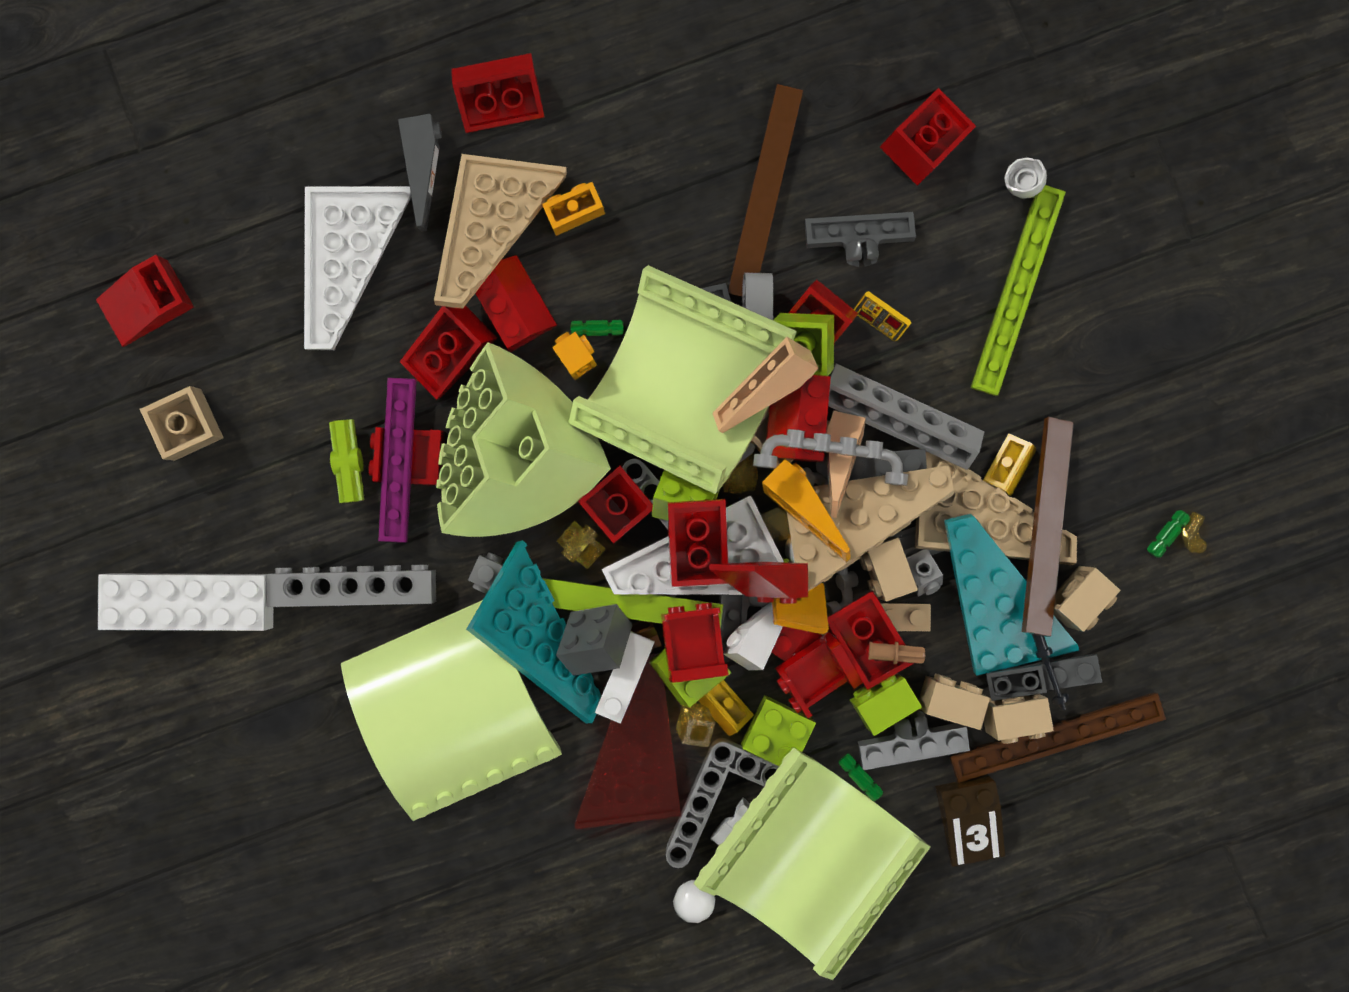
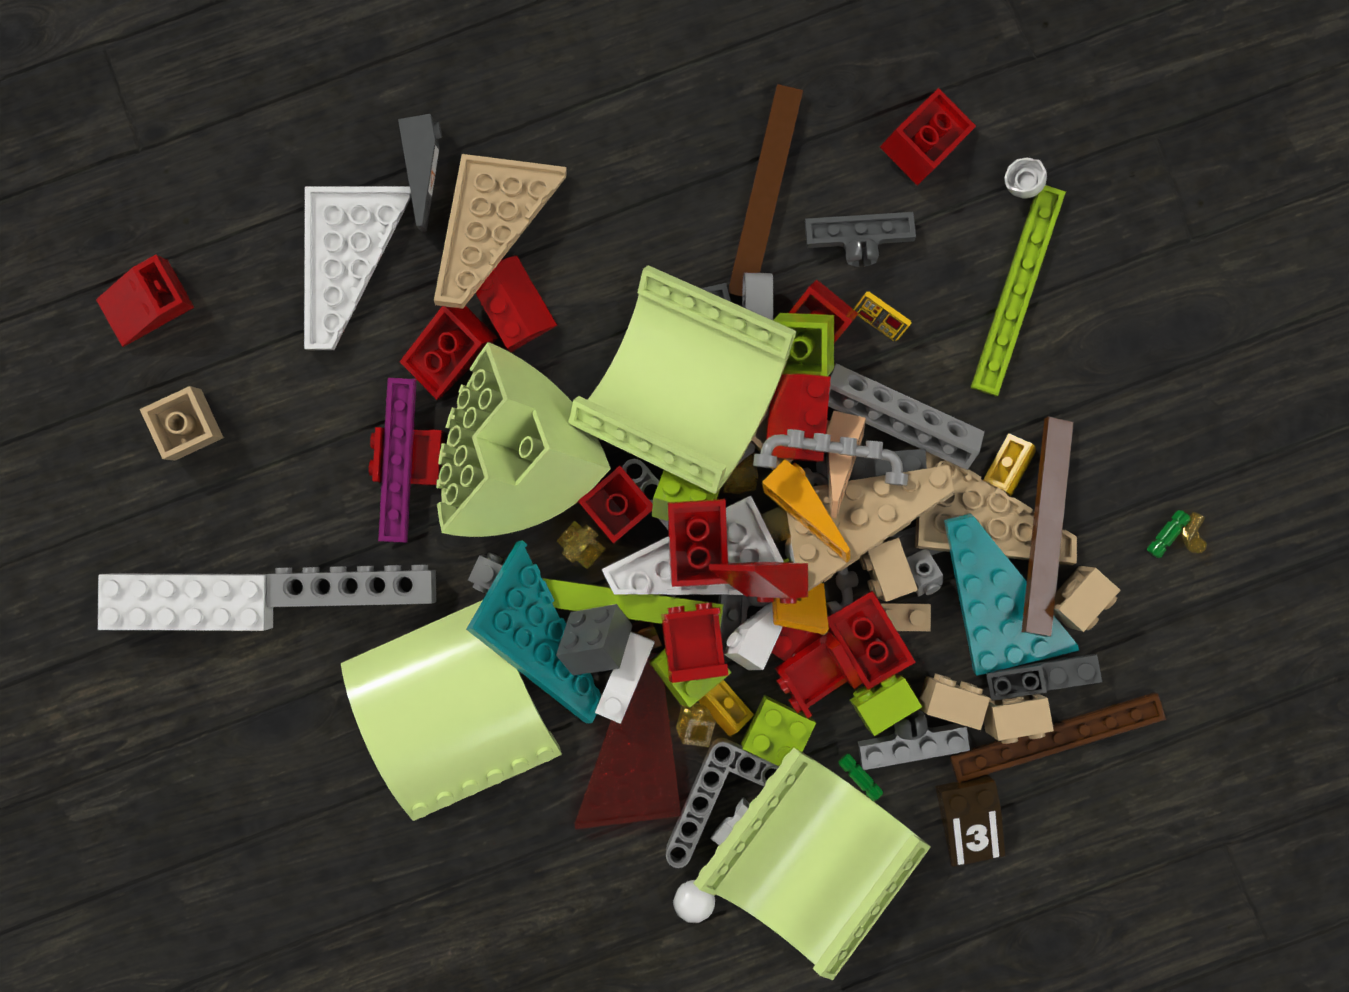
lime piece [329,419,364,503] -> none
red slope [452,53,544,133] -> none
light orange brick [542,182,605,236] -> none
light orange brick [552,332,597,380] -> none
green axle [571,320,624,336] -> none
light nougat slope [713,337,819,433] -> none
medium nougat axle [868,642,925,664] -> none
black piece [1032,634,1069,710] -> none

